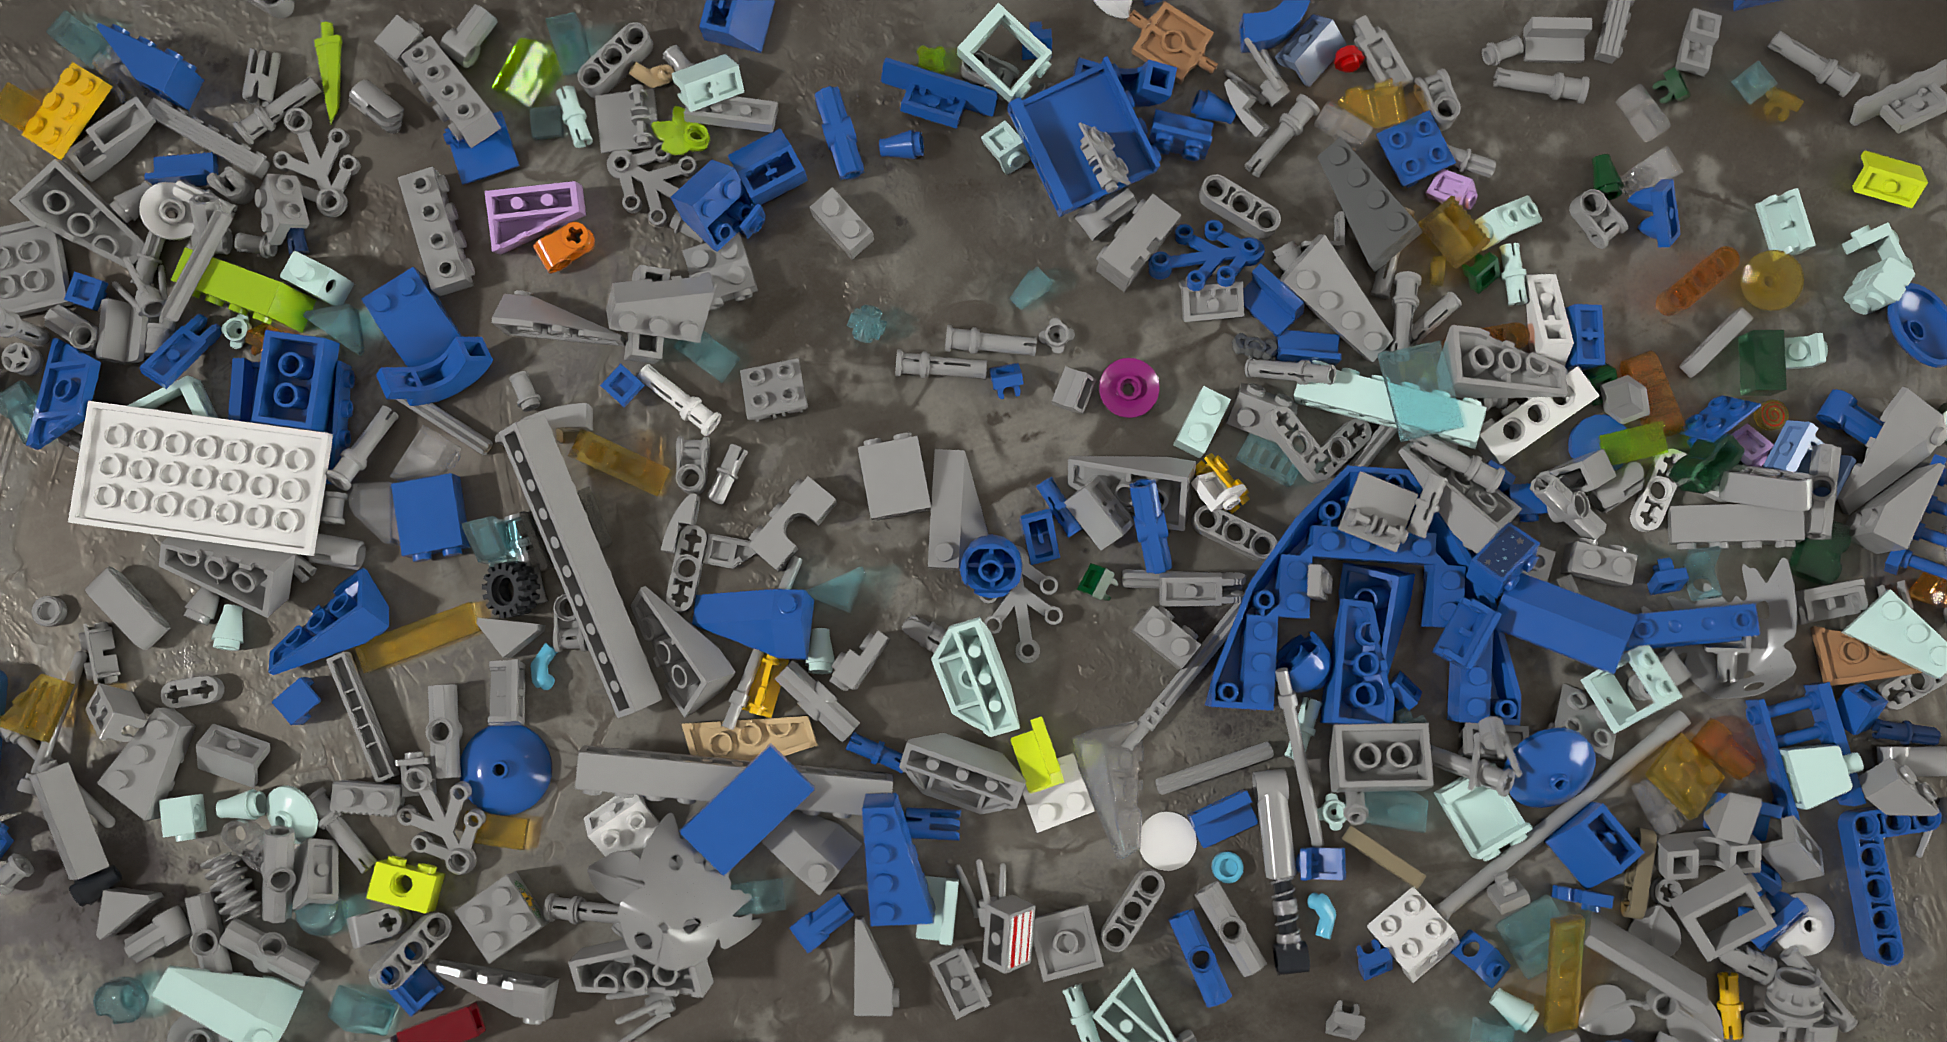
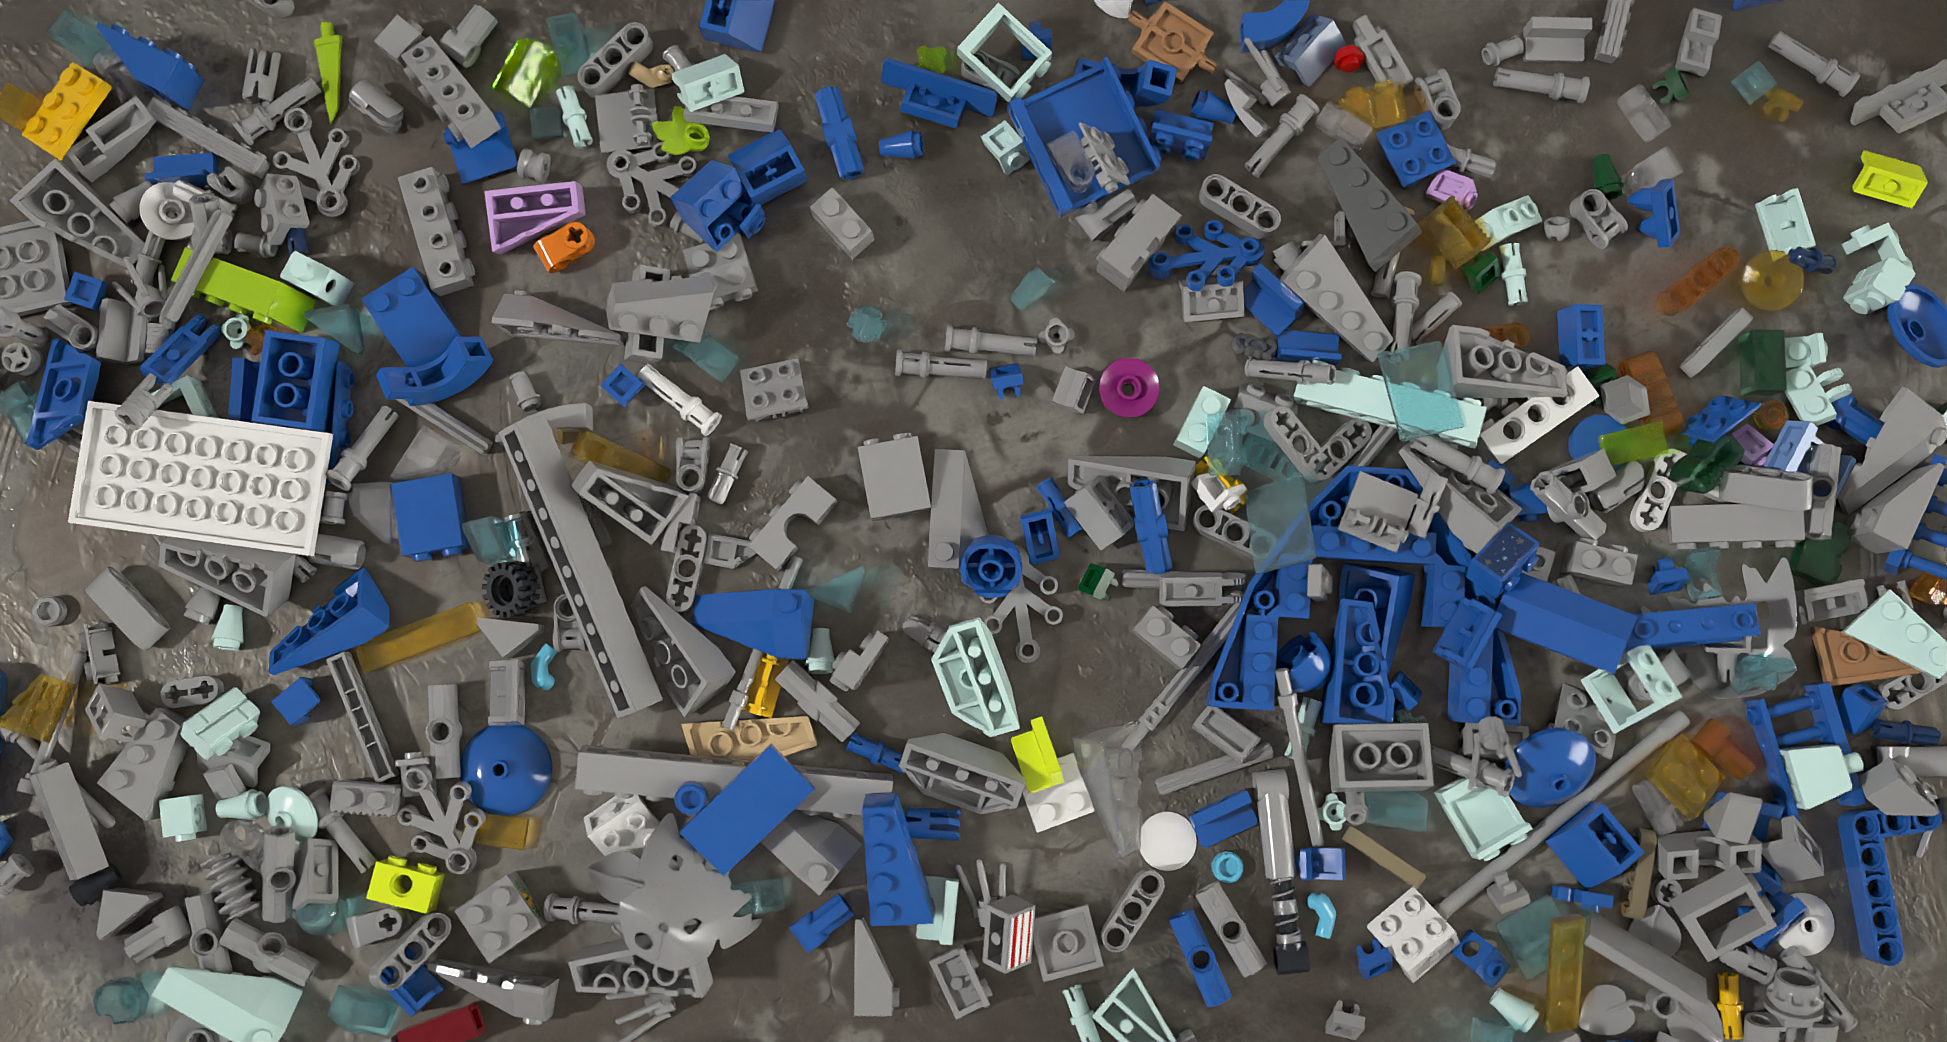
white slope [1525,274,1574,366] -> none
none -> light grey hinge [115,373,175,430]
none -> light aqua brick [181,687,260,759]
none -> light grey tile [203,764,246,800]
none -> light grey wheel [517,148,551,183]
none -> light grey wedge [571,460,689,545]
none -> blue tile [675,781,707,815]
none -> clear piece [1045,130,1095,193]
none -> light grey tile [1192,706,1261,765]
none -> clear light blue bracket [1206,408,1249,476]
none -> clear light blue piece [1244,472,1316,574]
none -> light grey hinge [1544,216,1570,241]
none -> clear light blue plate [1731,655,1797,695]
none -> light aqua hinge [1778,363,1853,426]
none -> dark blue axle [1788,246,1837,274]

